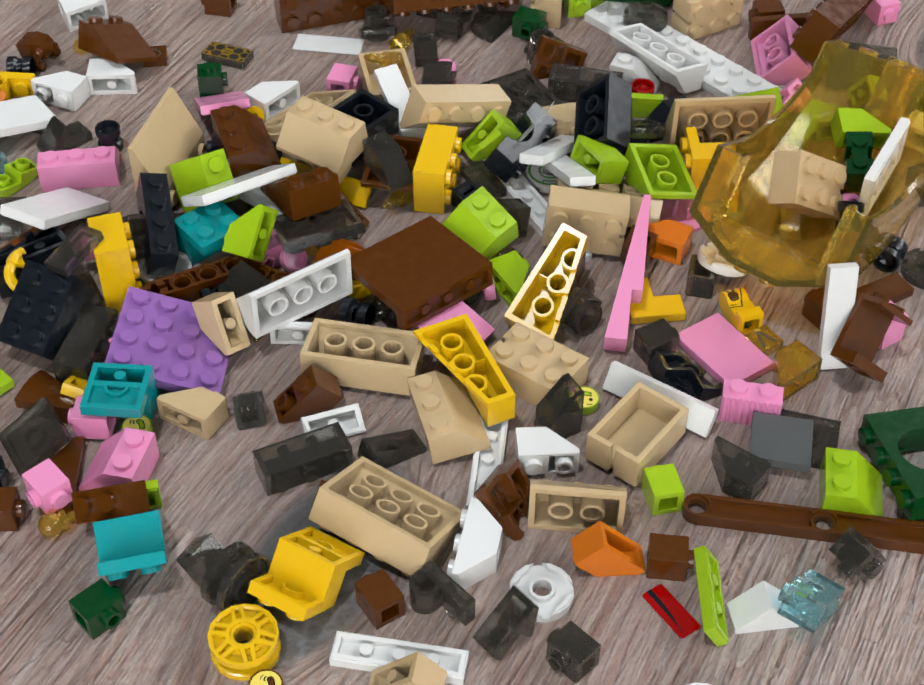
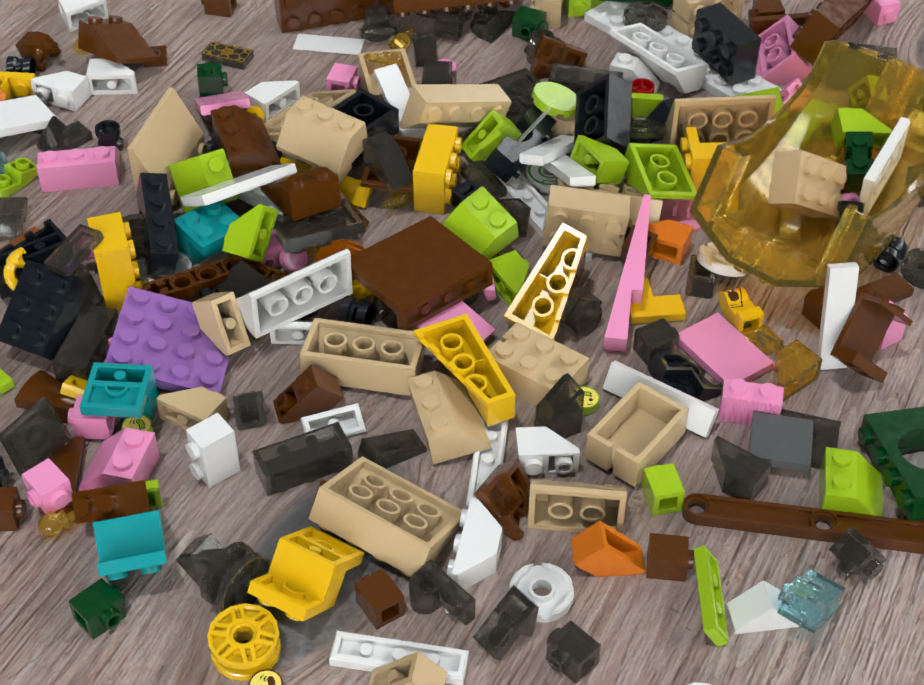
white tile [0,187,110,230] -> none
red sticker [642,584,701,639] -> none
none -> white brick [185,413,240,488]
none -> lime tile [531,82,576,118]
none -> black brick [692,2,761,86]

